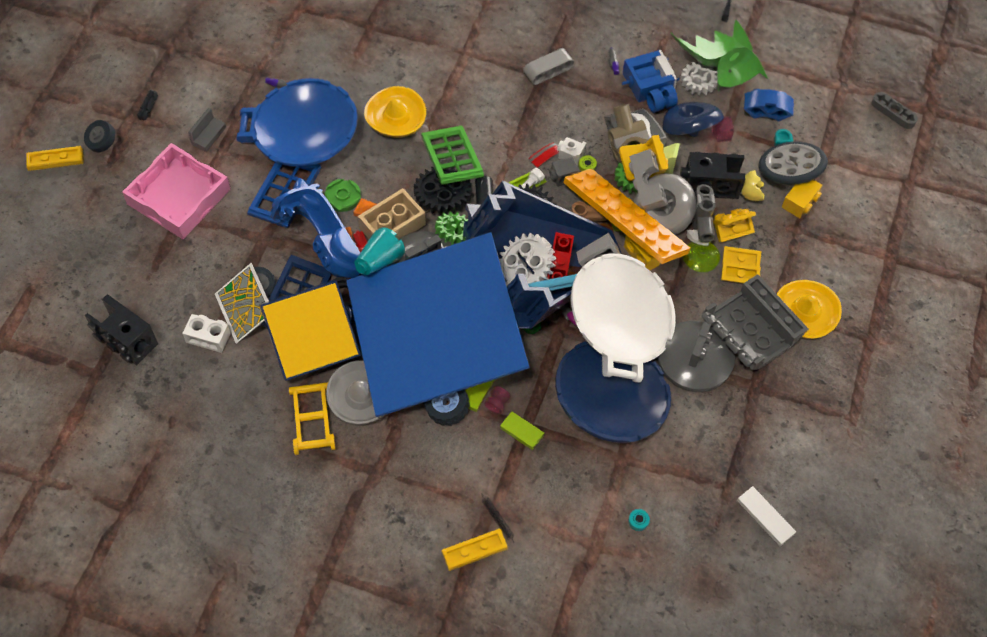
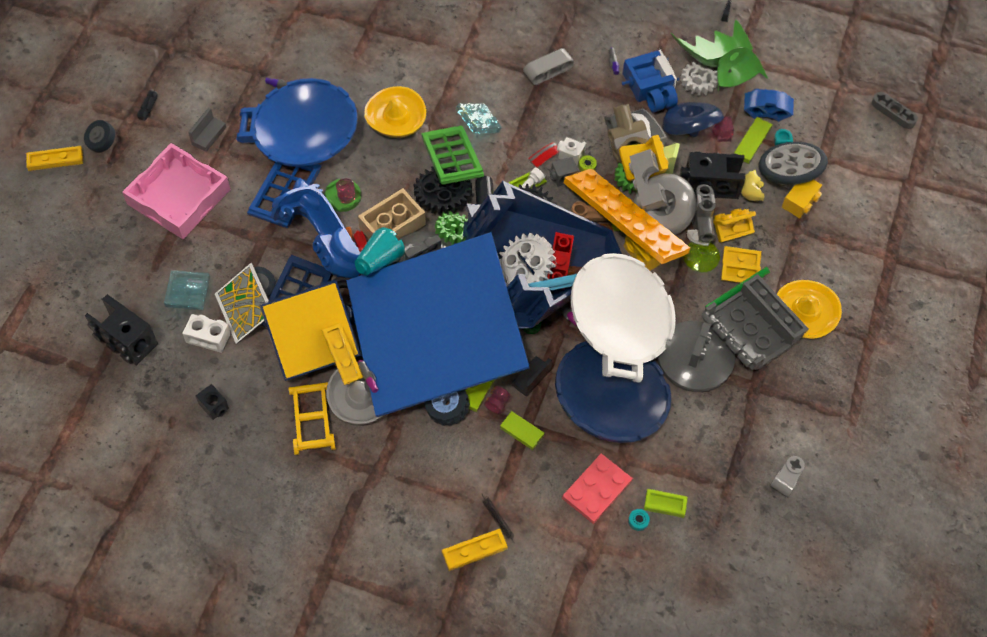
orange tile [353,198,377,217] -> none
light grey brick [576,233,620,267] -> none
white tile [737,486,796,546] -> none
none -> clear light blue plate [164,271,210,310]
none -> black brick [195,384,229,420]
none -> yellow tile [322,323,363,386]
none -> clear pink wheel [336,178,356,204]
none -> piece [358,360,378,393]
none -> clear light blue plate [456,103,502,133]
none -> black panel [511,356,552,397]
none -> coral plate [562,453,633,524]
none -> lime tile [644,489,688,518]
none -> green bar [705,267,770,308]
none -> lime tile [734,117,773,164]
none -> light grey piece [770,456,805,497]

